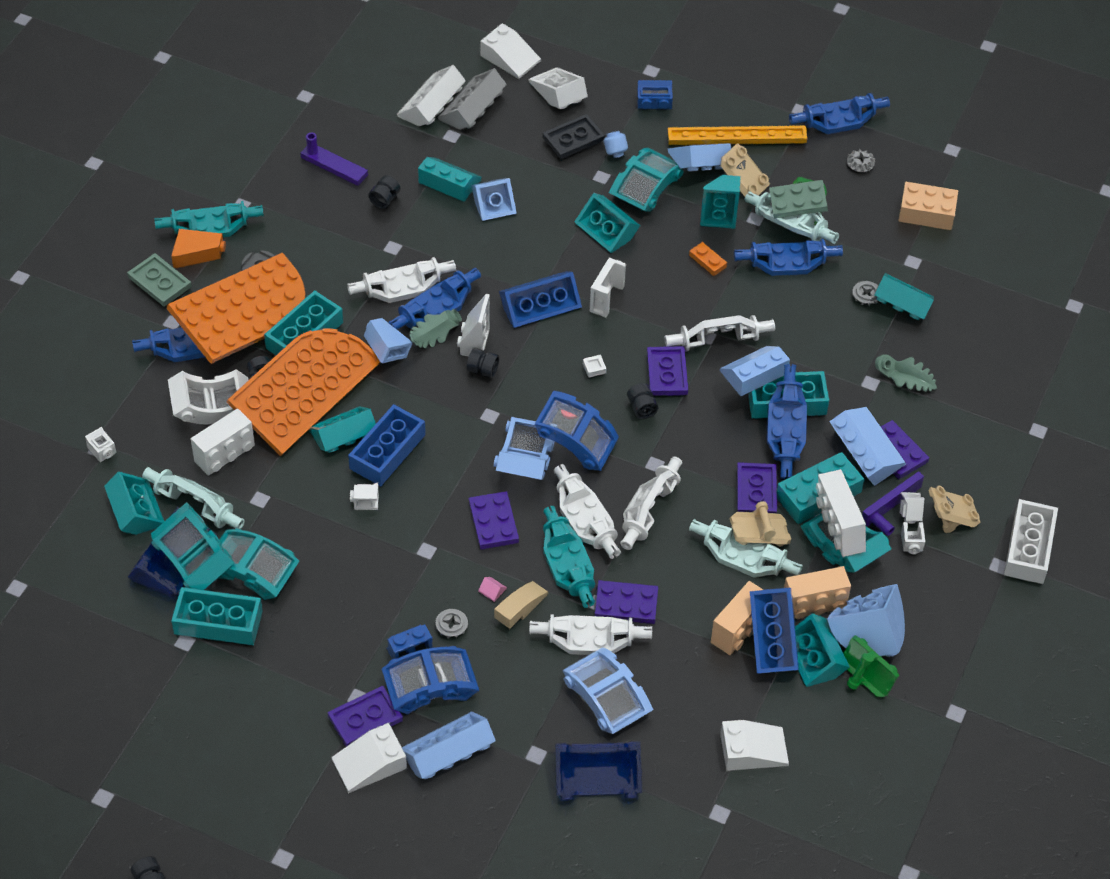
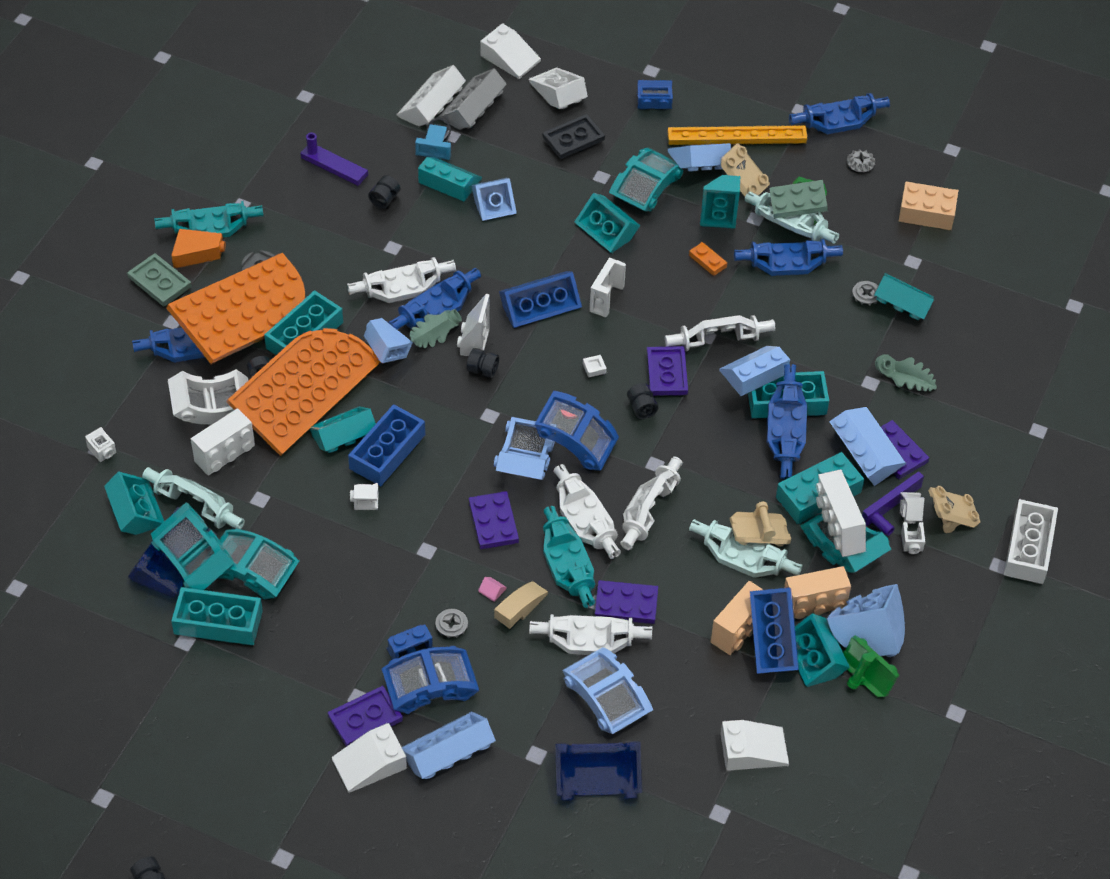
light blue head [604,131,628,158] -> none
dark purple plate [737,462,777,514] -> none
none -> dark azure piece [415,118,451,160]

